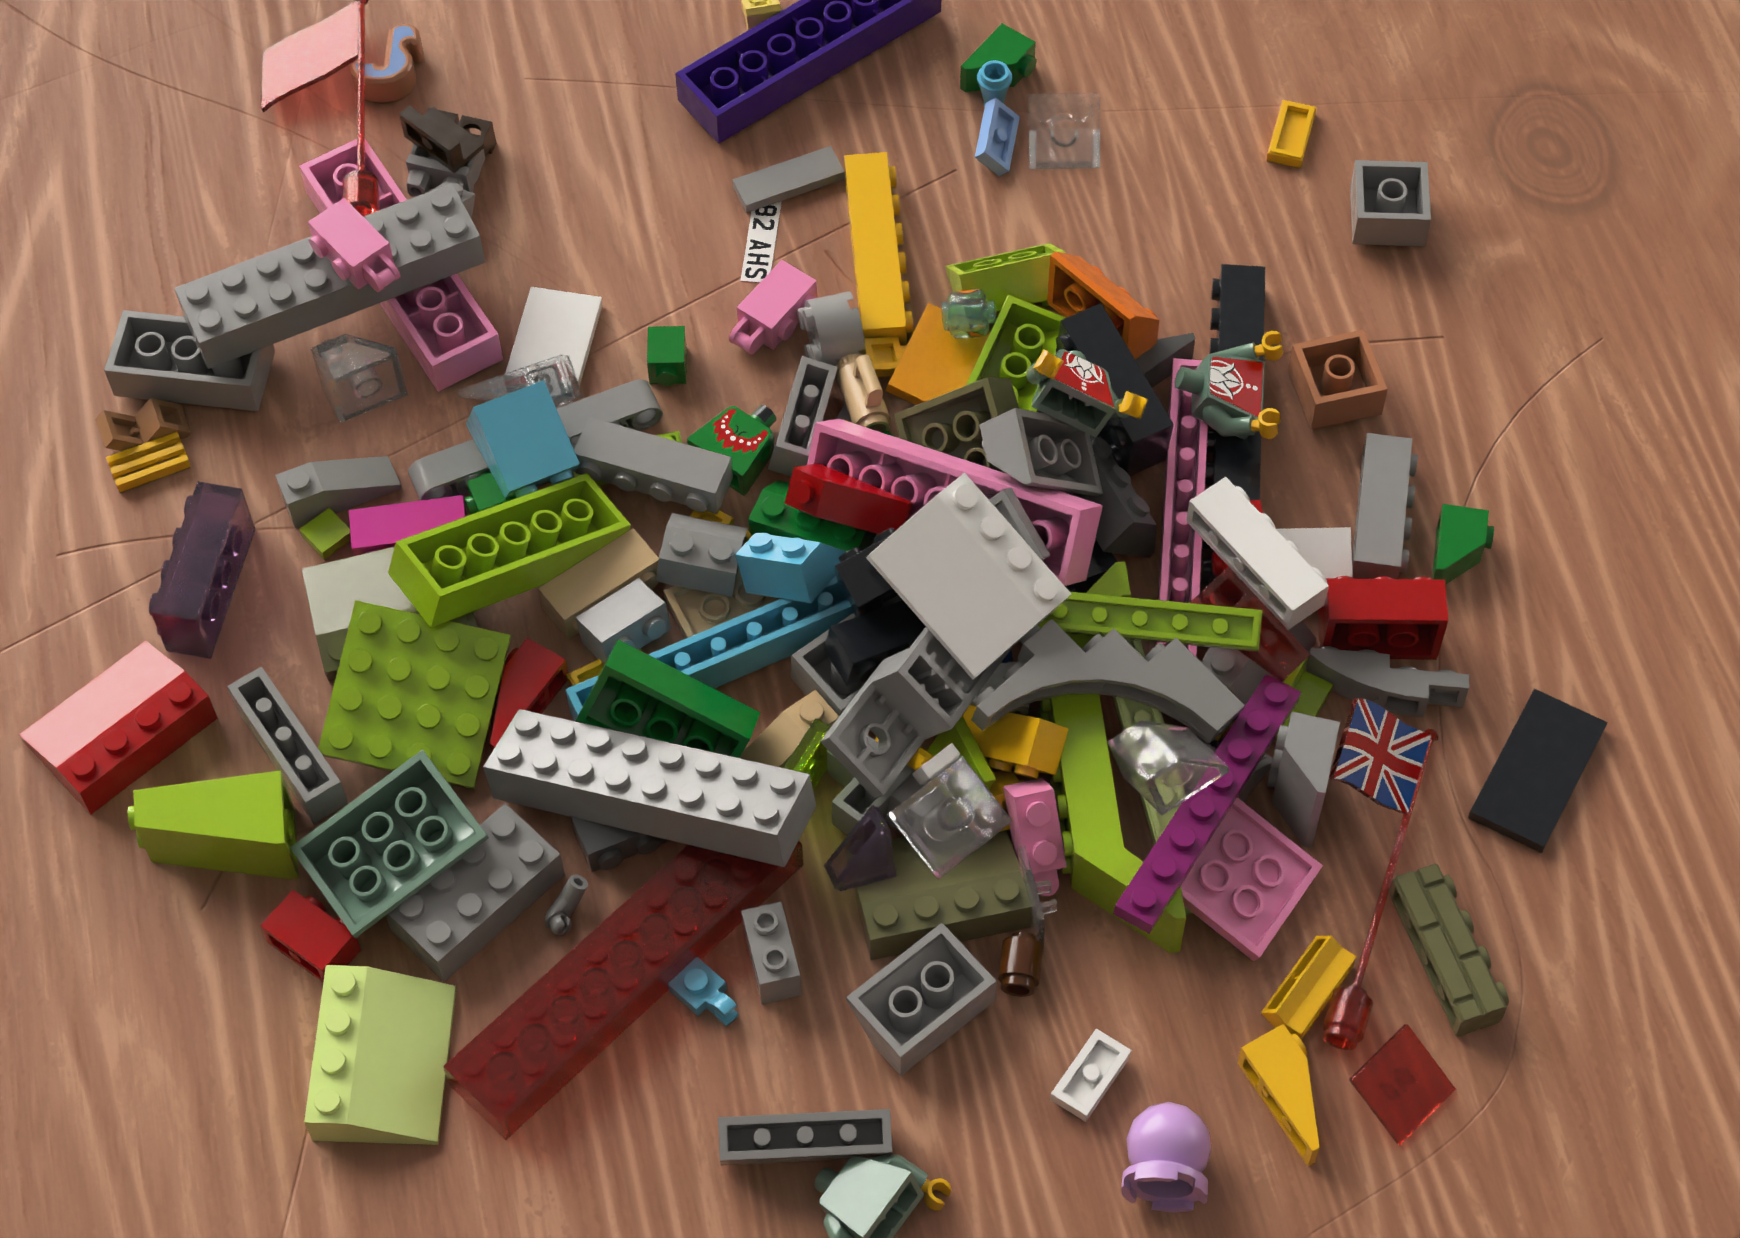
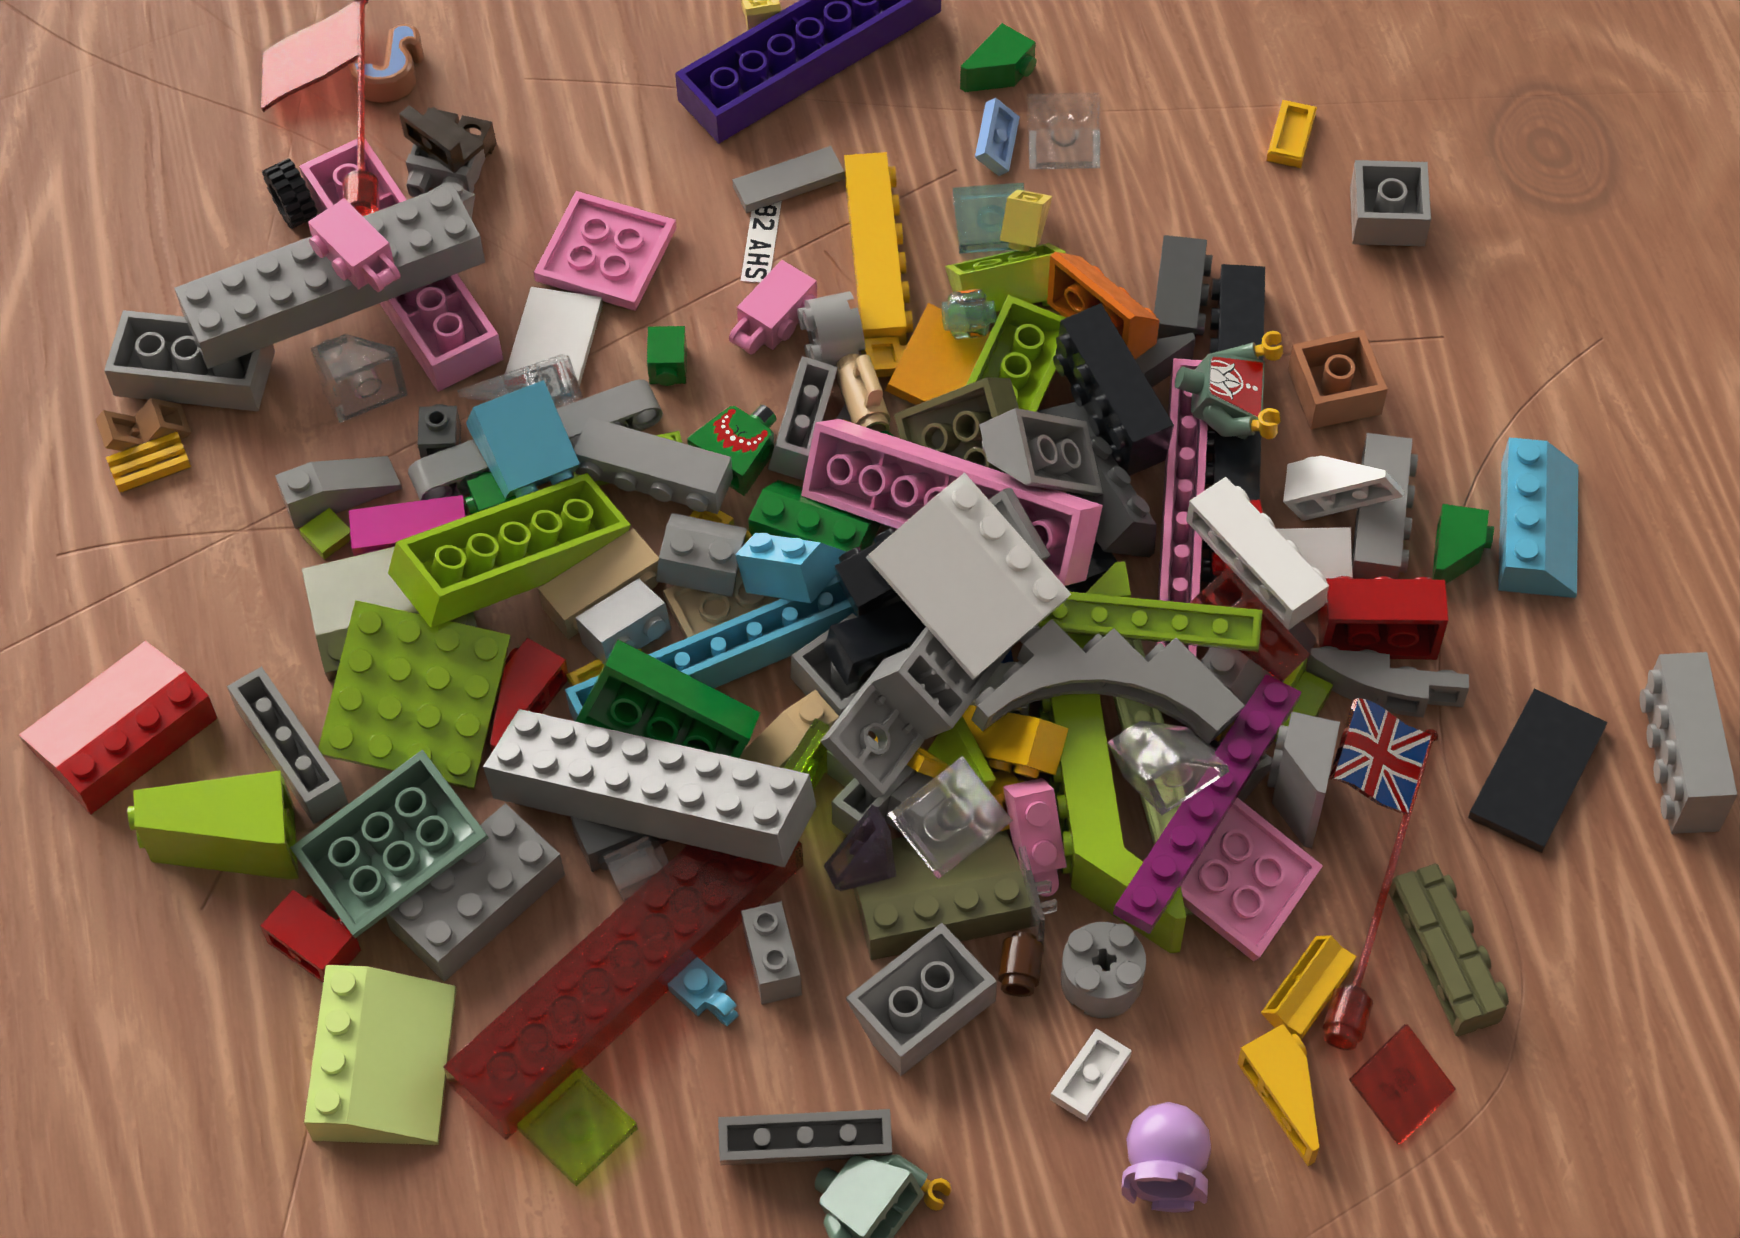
clear purple brick [149,481,256,659] -> none
light grey arm [545,875,588,935] -> none
red slope [784,463,913,534] -> none
white tile [912,743,960,785] -> none
medium azure cone [977,60,1012,107] -> none
torso [1027,349,1148,437] -> none
none -> black tyre [262,158,318,229]
none -> dark grey brick [417,404,461,458]
none -> clear neon green tile [517,1068,638,1186]
none -> bright pink plate [534,191,676,311]
none -> clear brick [603,836,671,905]
none -> clear light blue tile [952,183,1025,254]
none -> light yellow slope [1000,189,1052,251]
none -> light grey brick [1061,922,1146,1018]
none -> dark grey brick [1154,235,1213,347]
none -> white slope [1283,455,1404,521]
none -> medium azure slope [1498,437,1579,598]
none -> light grey brick [1640,652,1737,834]

